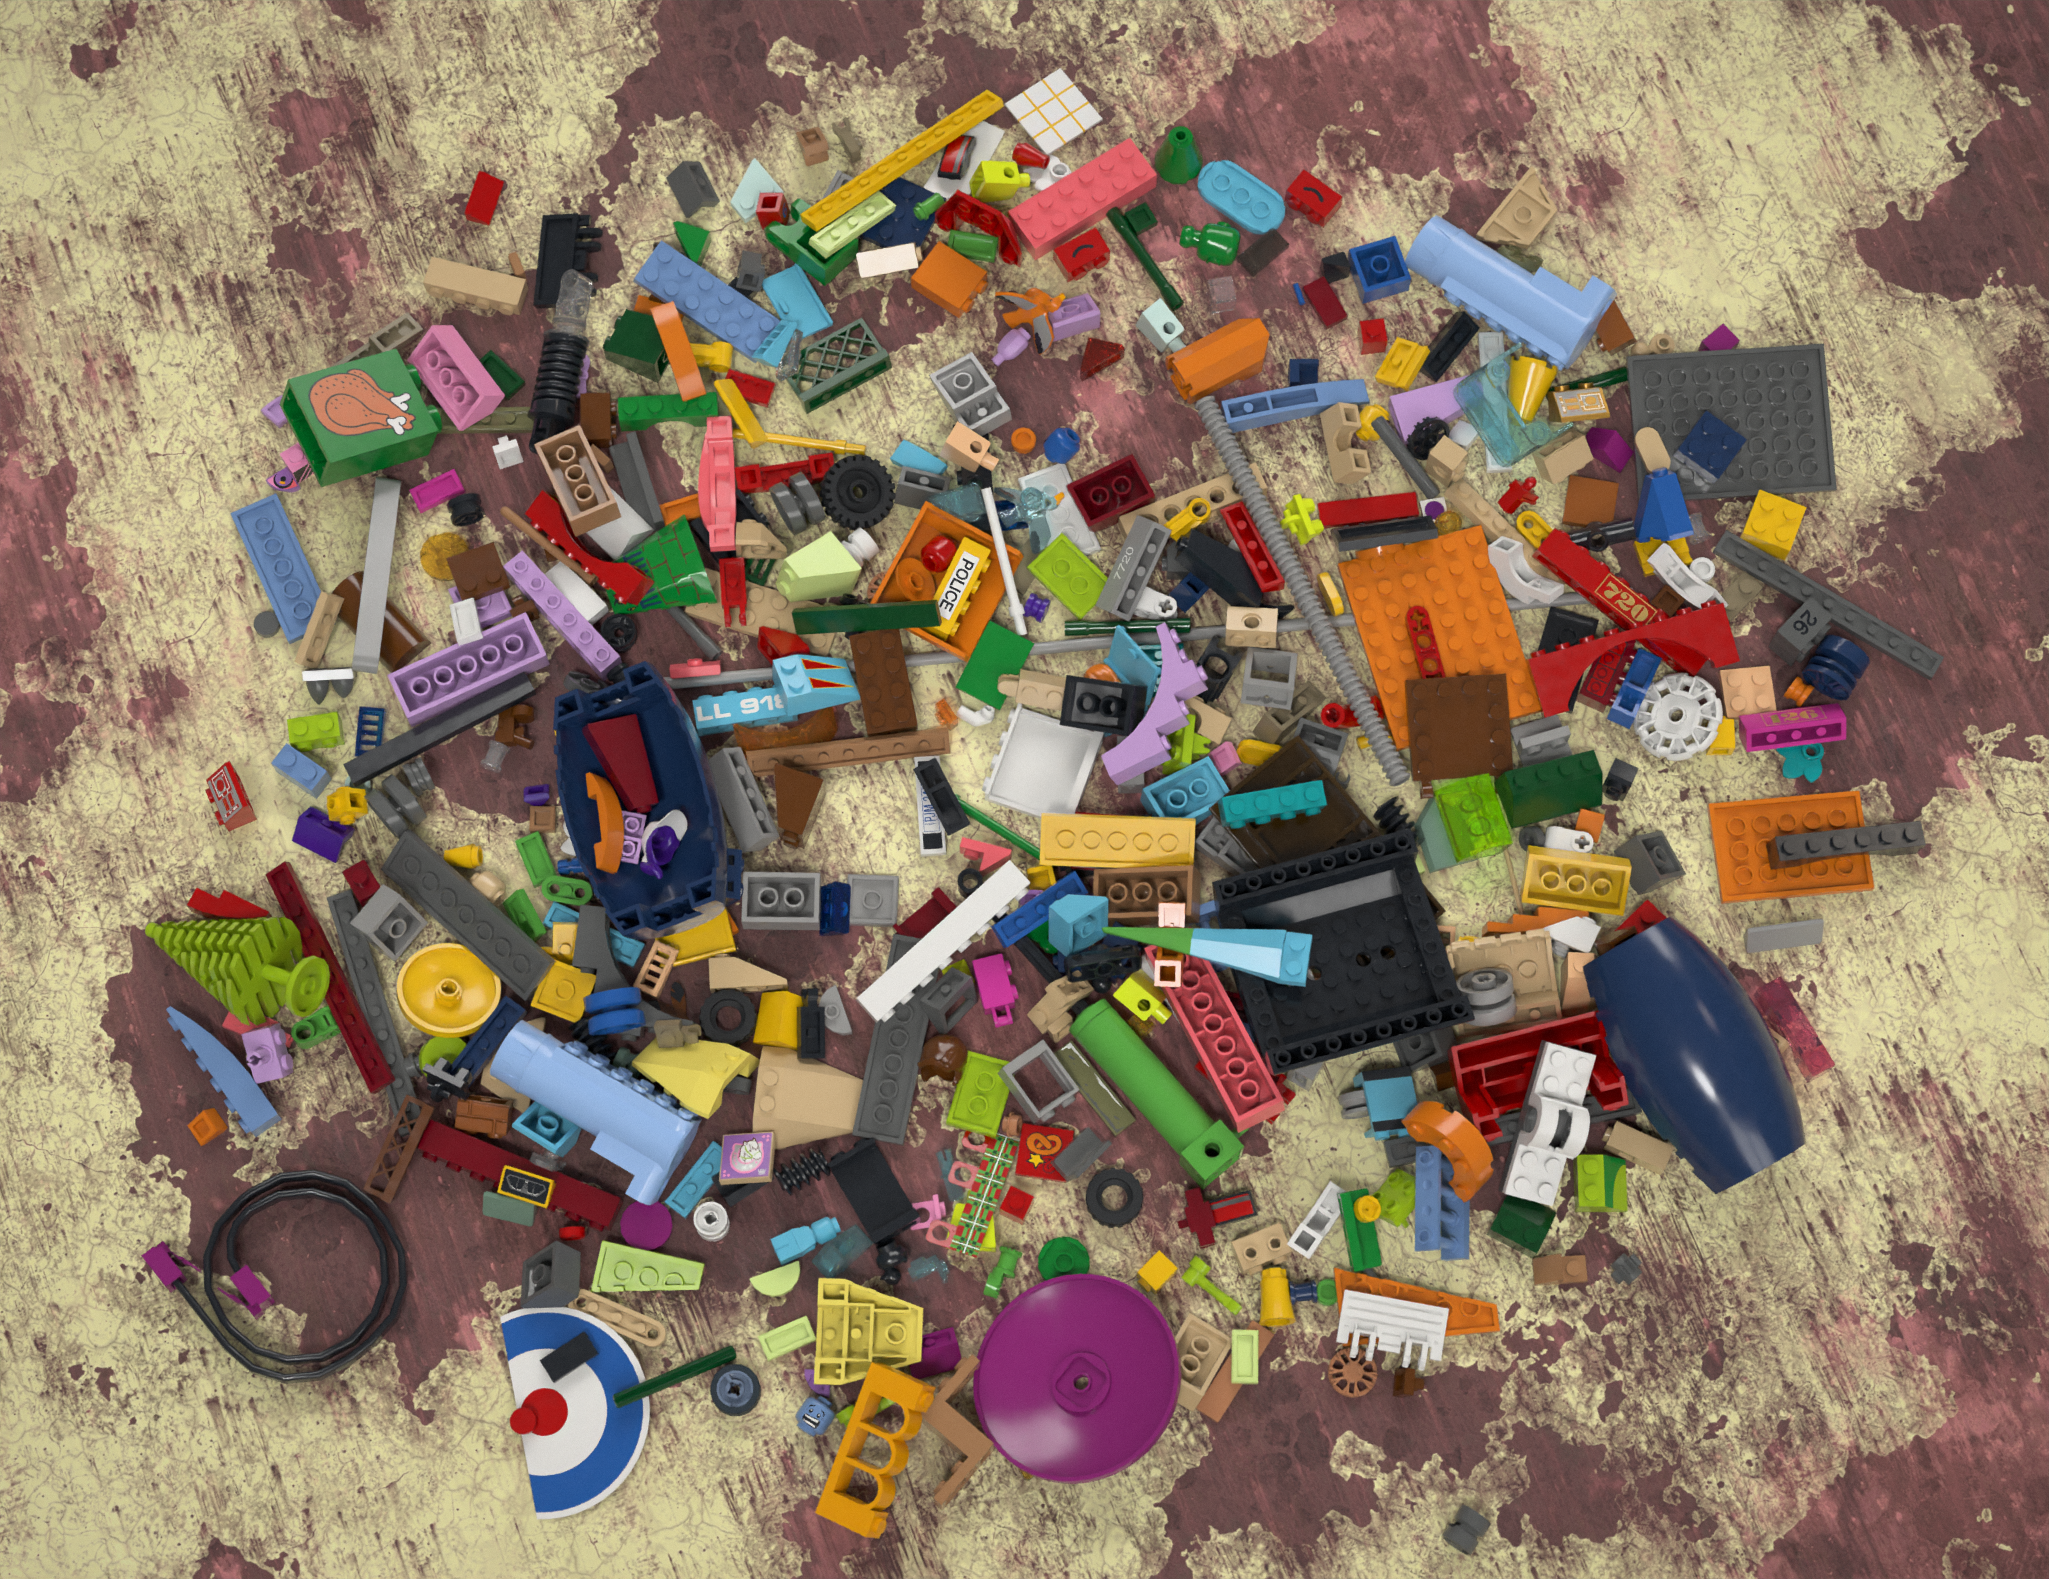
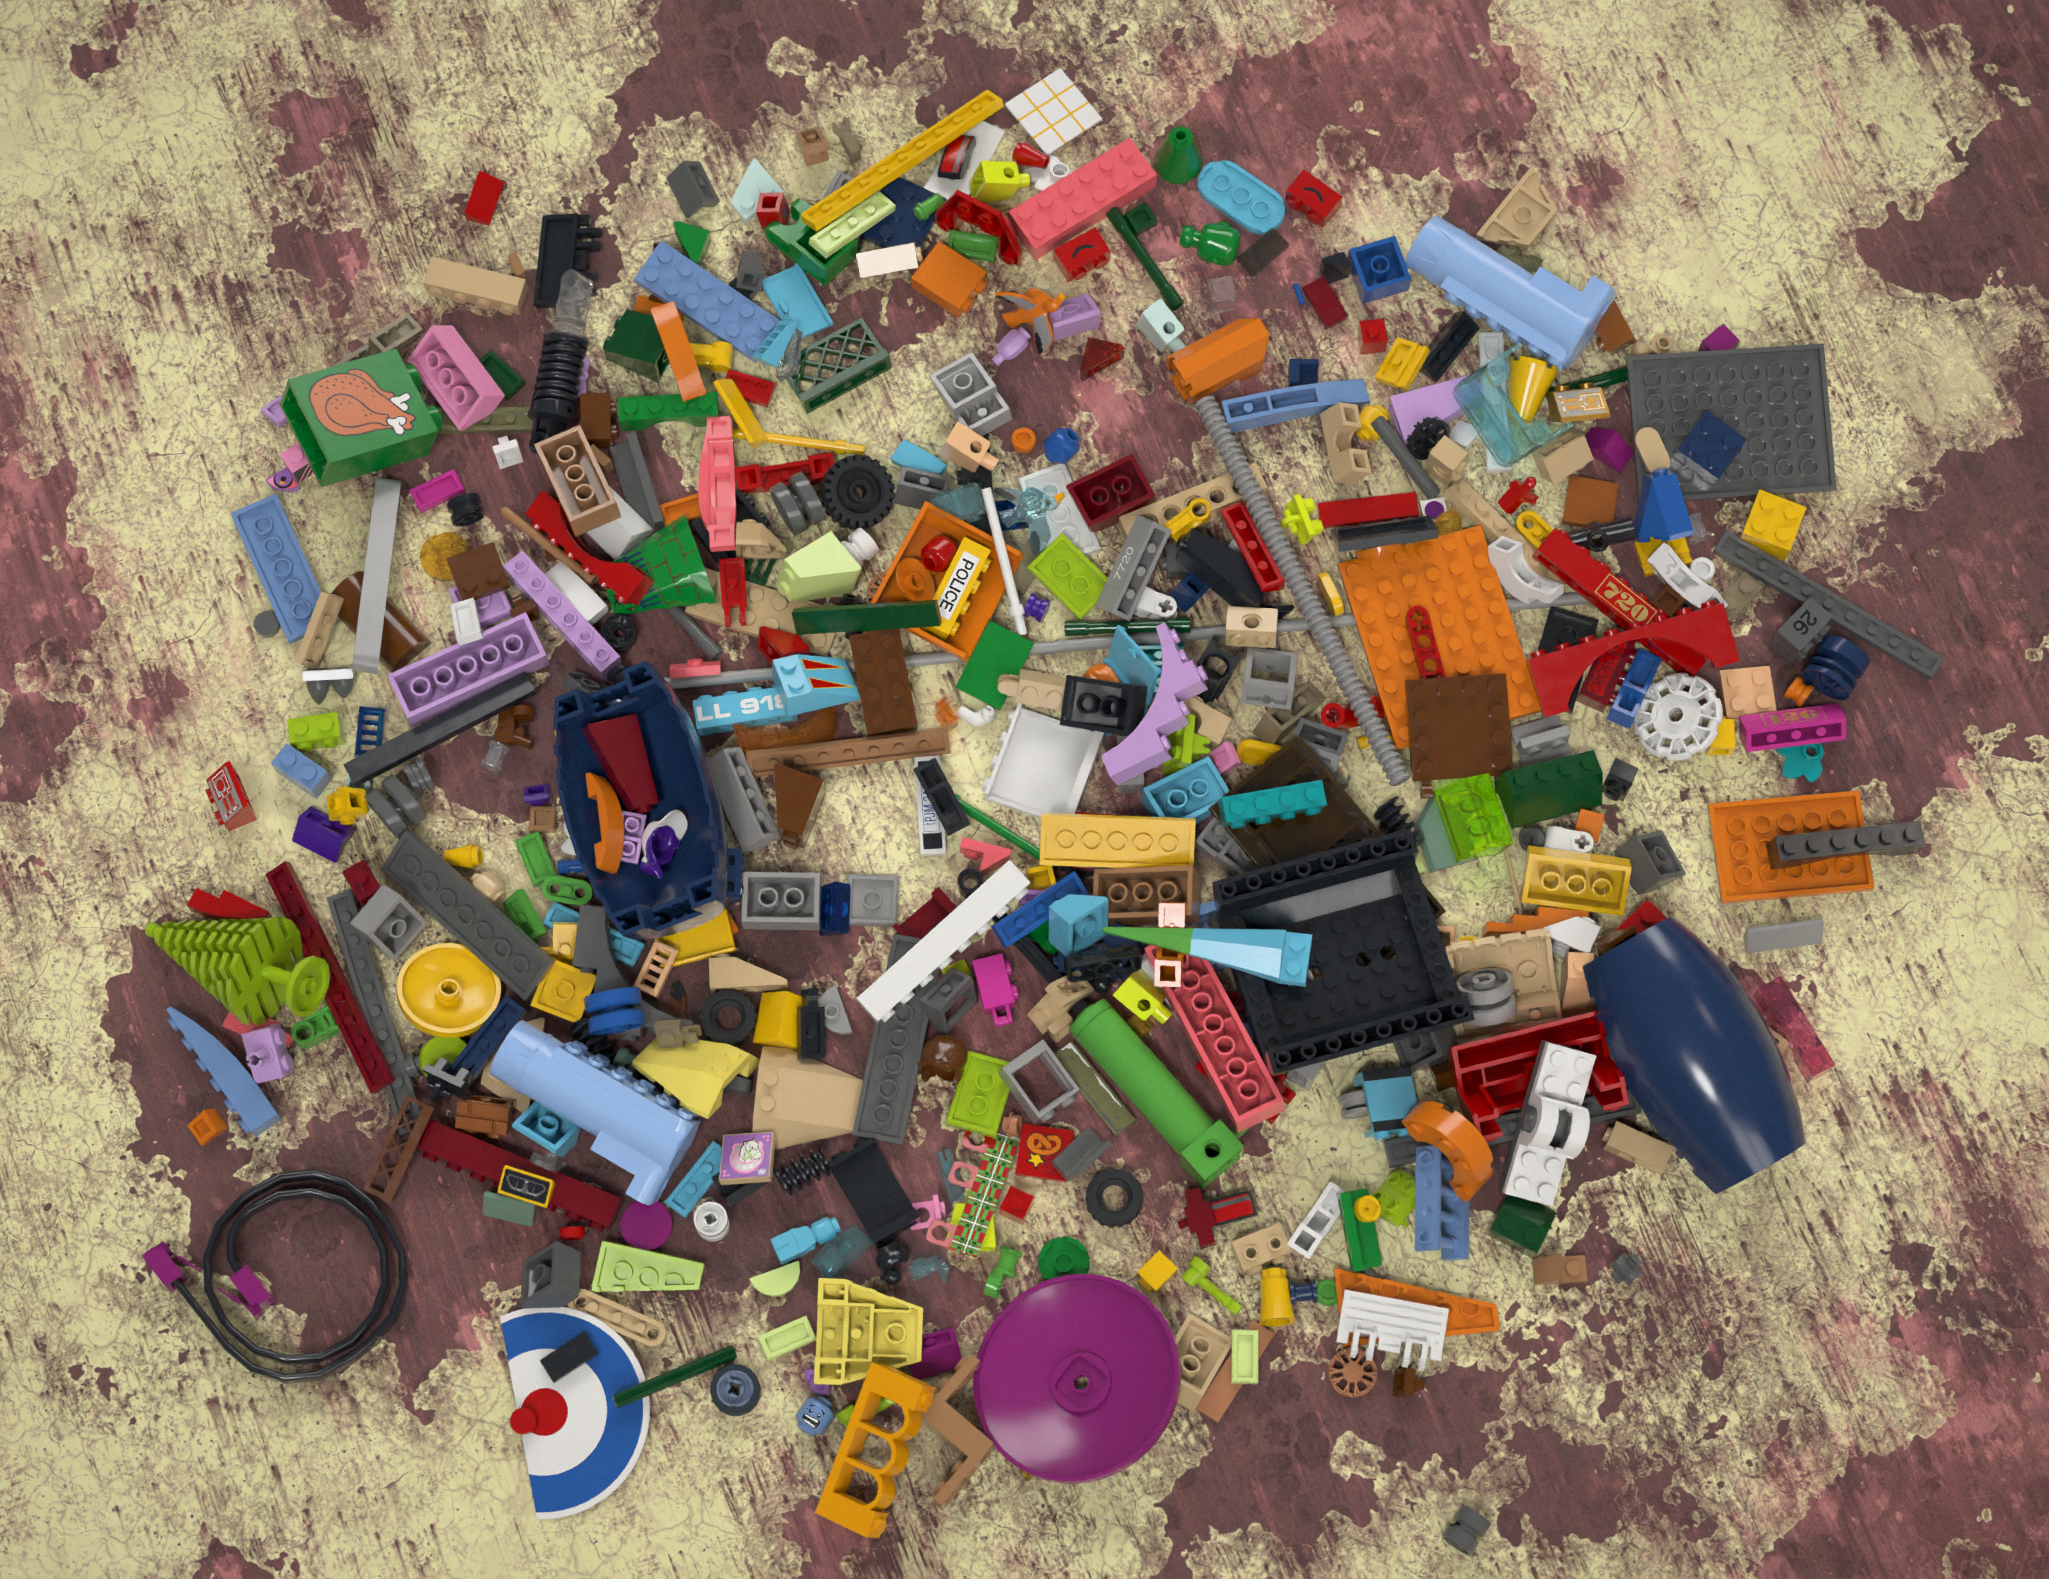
lime slope [1573,1155,1628,1212] -> none

